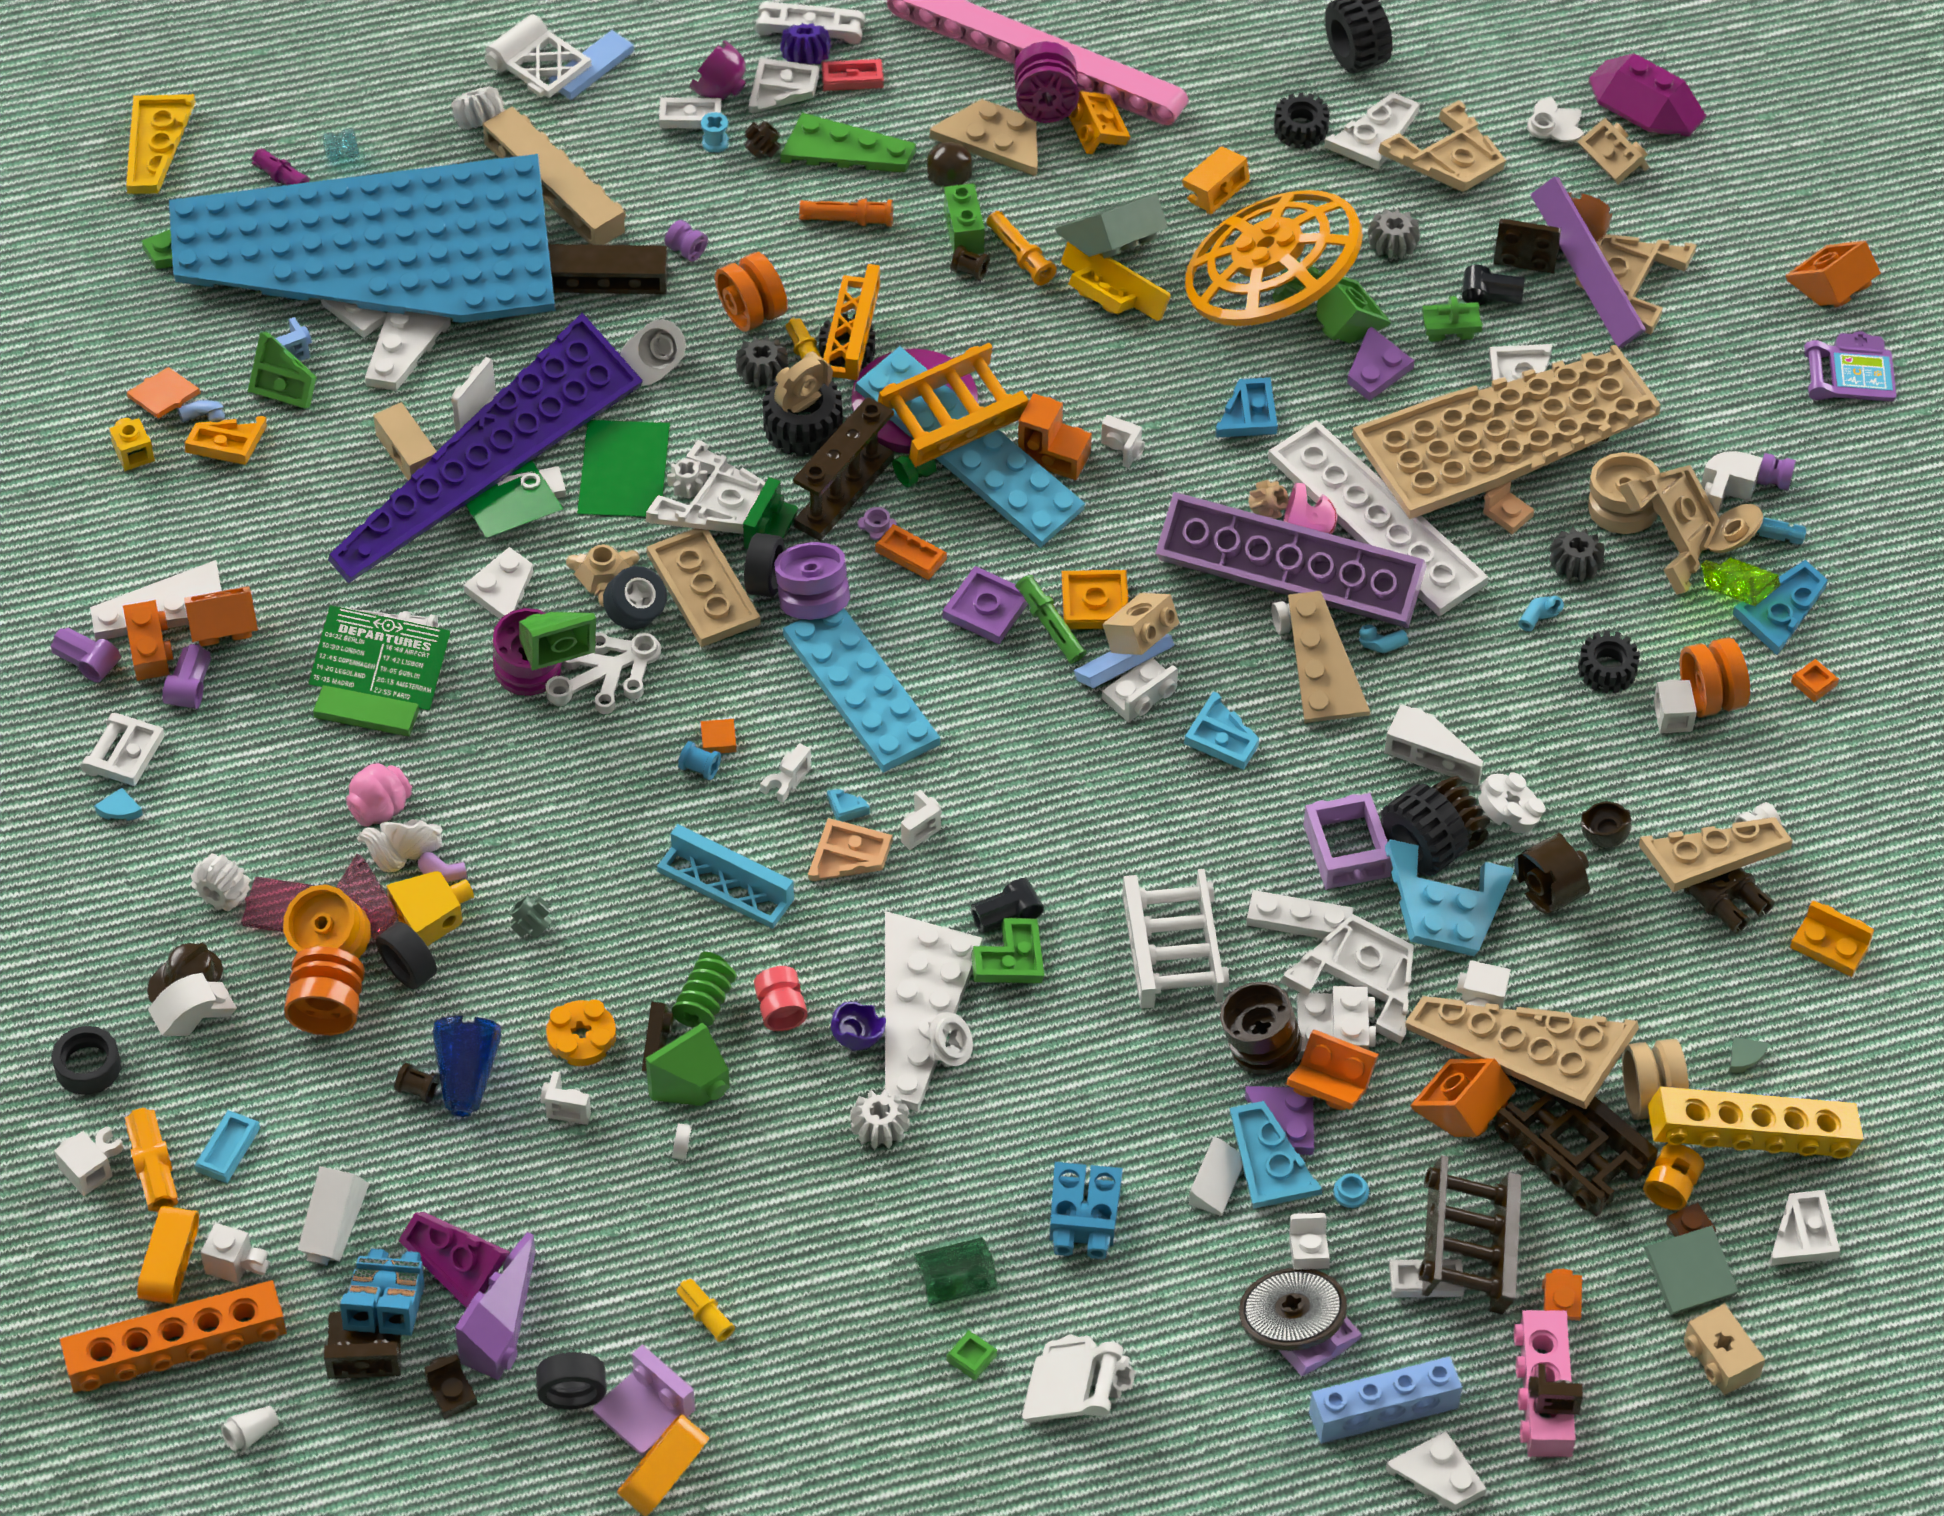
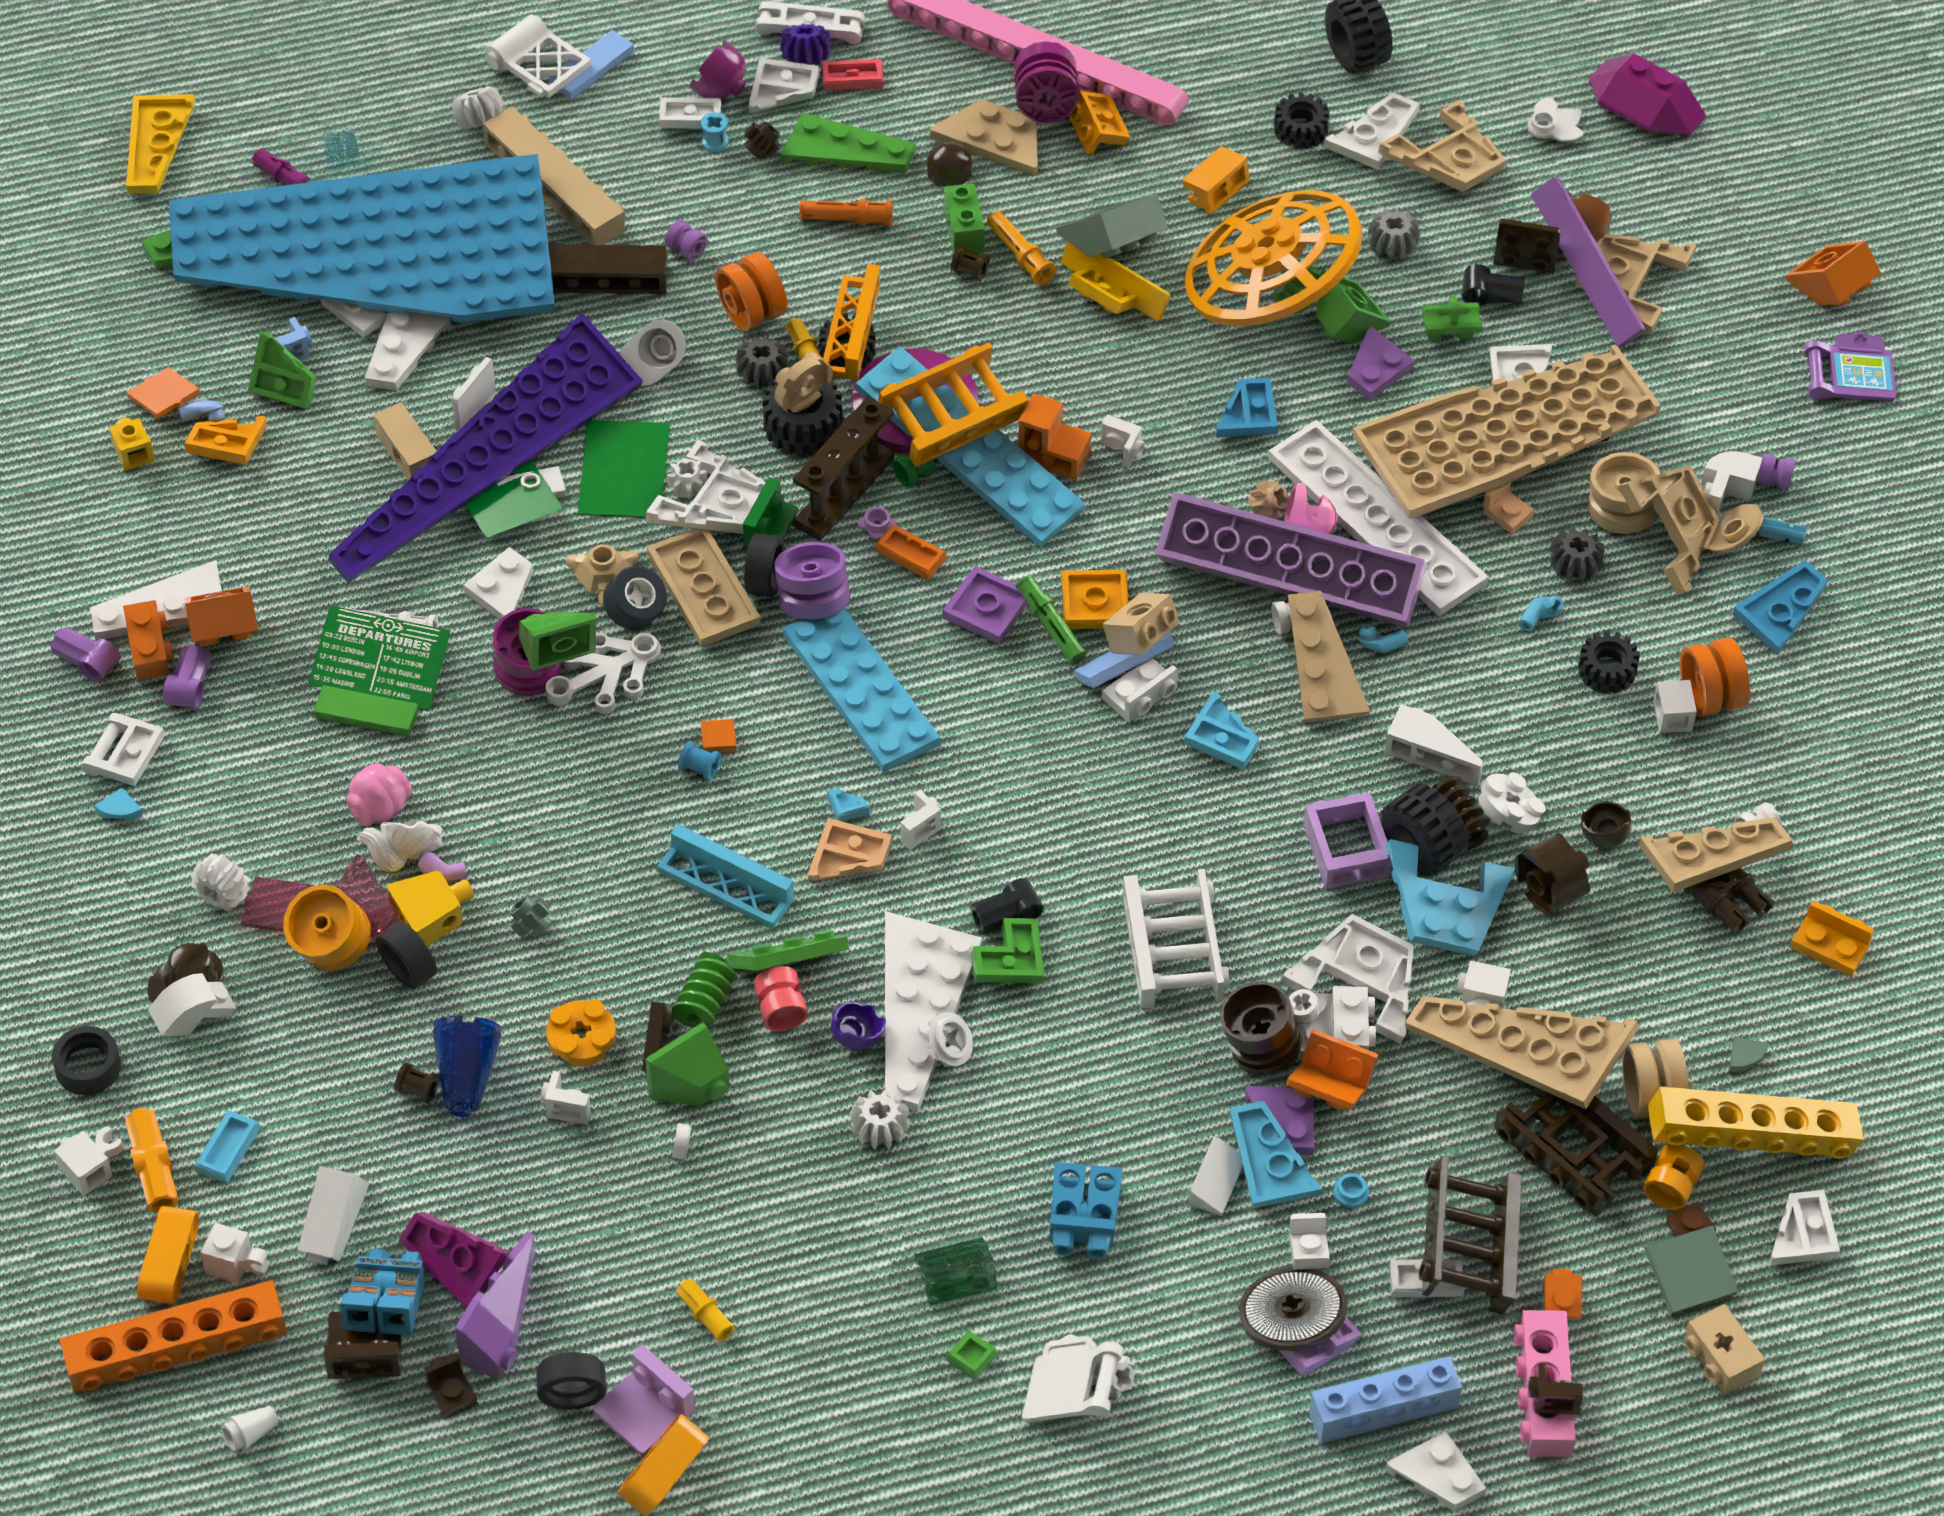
orange wheel [284,946,365,1036] -> none
white plate [760,743,811,803] -> none
white plate [1246,890,1353,939] -> none
orange slope [1410,1058,1516,1137] -> none
tan bracket [1578,118,1649,184] -> none
clear neon green bracket [1701,557,1781,606] -> none
orange tile [1791,659,1839,703] -> none
none -> bright green wing [726,930,849,971]
none -> white bush [1289,989,1320,1025]

